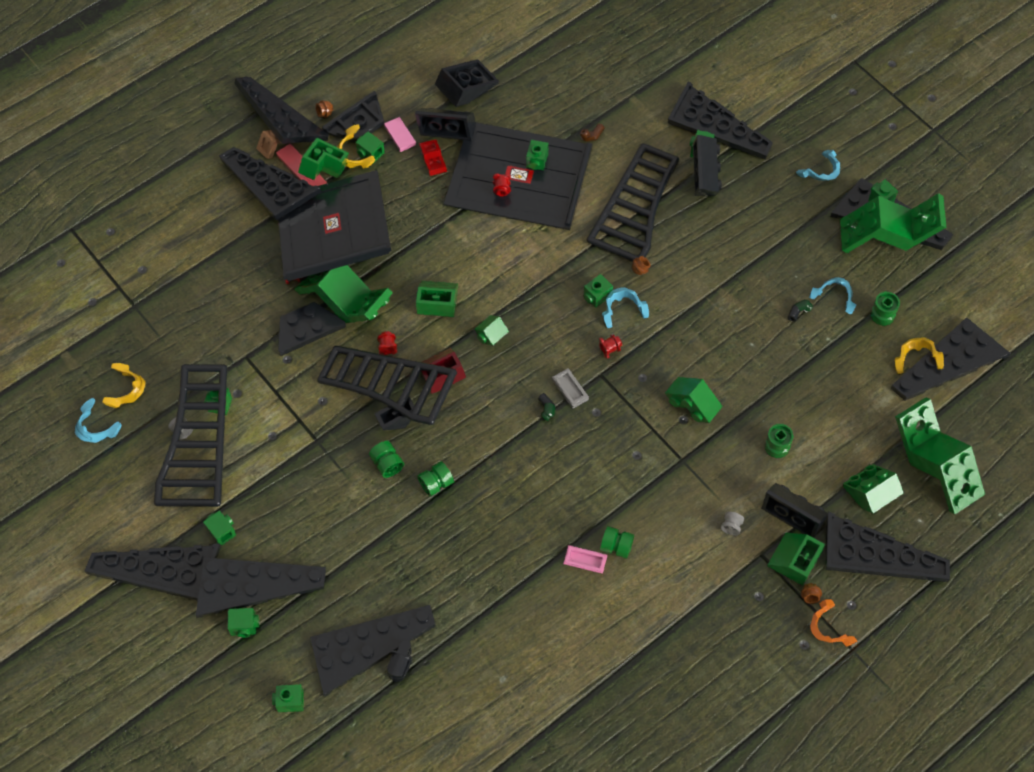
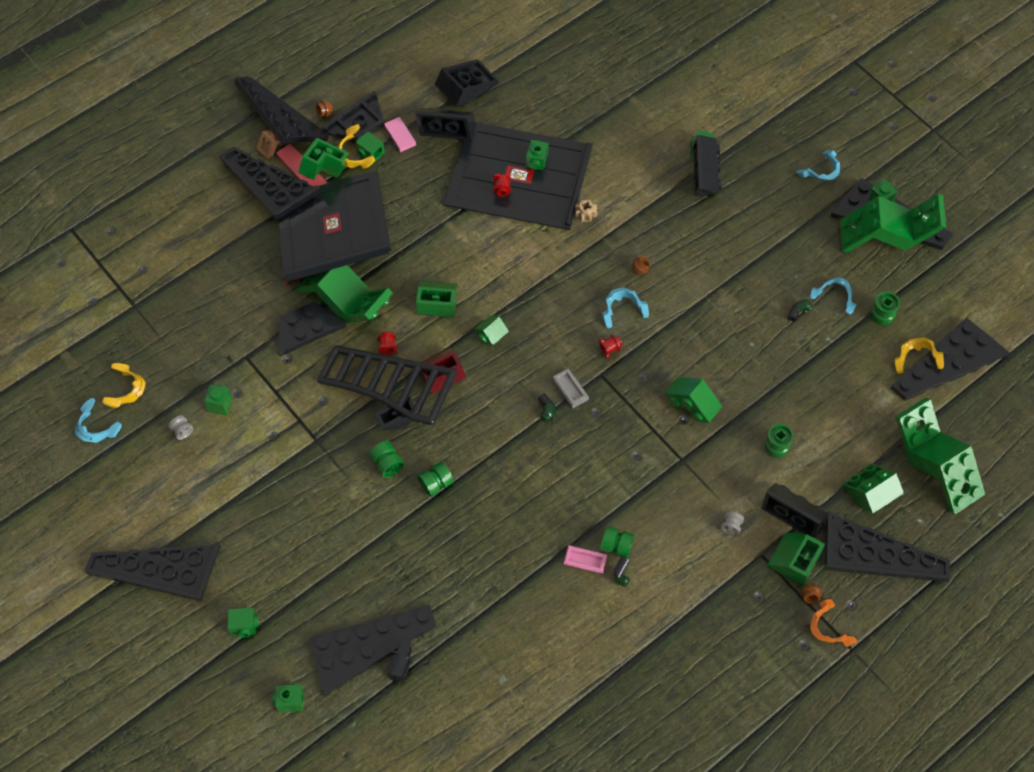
black bar [154,364,227,507] -> none
black wing [196,557,326,618] -> none
green brick [203,510,236,546] -> none
red slope [419,139,447,176] -> none
reddish brown arm [580,124,605,142] -> none
green brick [583,274,613,308] -> none
black bar [587,143,679,262] -> none
black wing [668,81,773,160] -> none
none -> tan gear [575,200,597,222]
none -> black arm [614,556,630,587]

